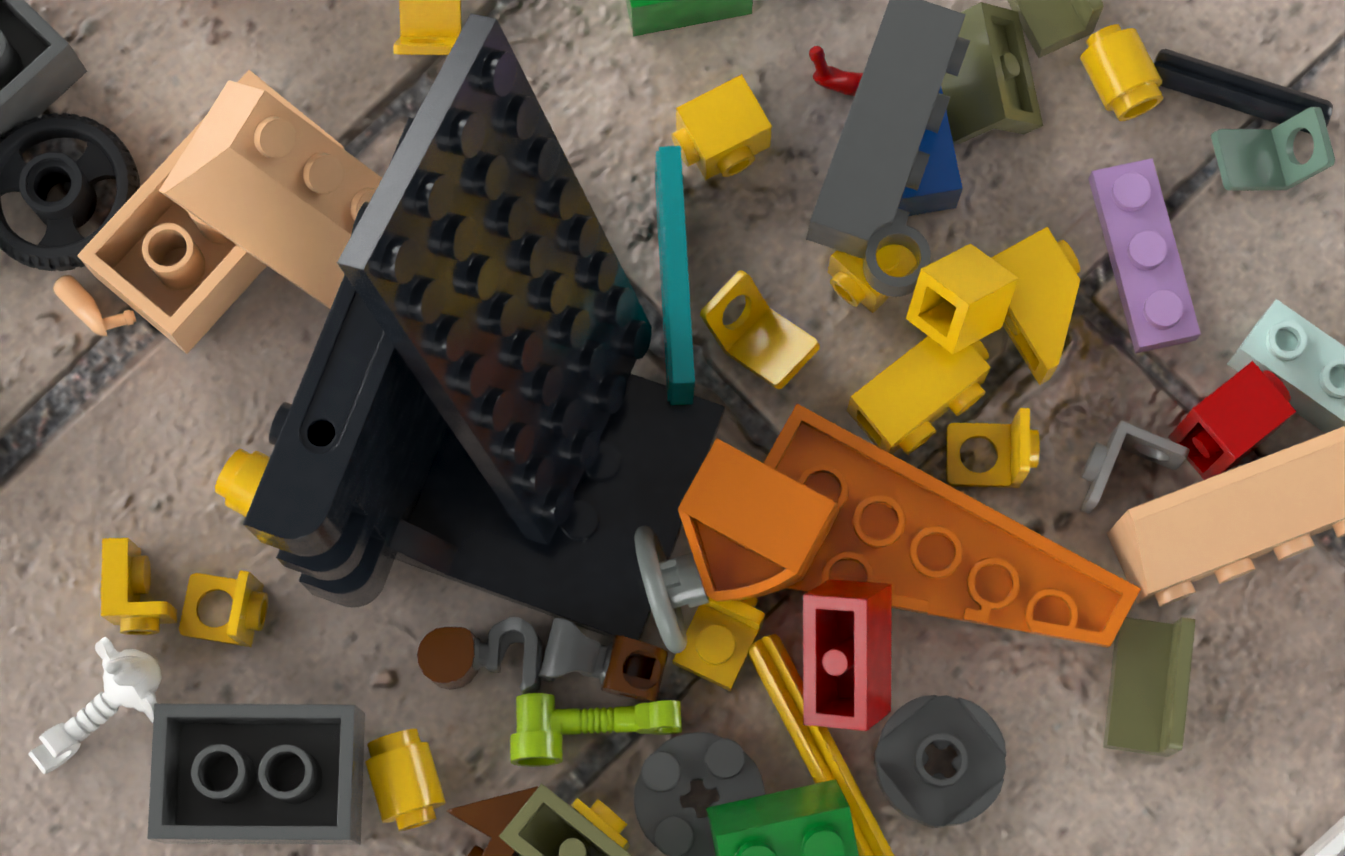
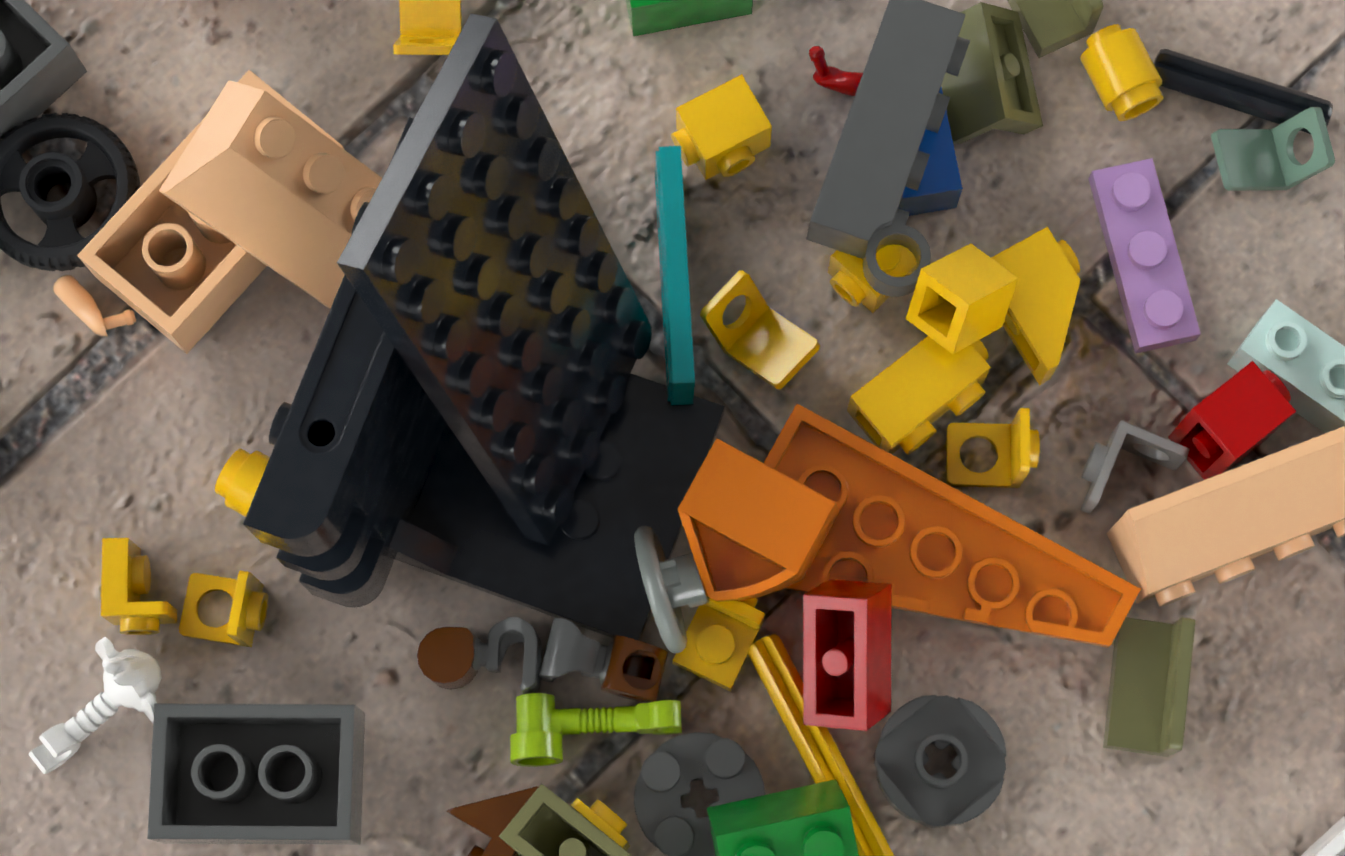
yellow brick [365,728,446,831] -> none

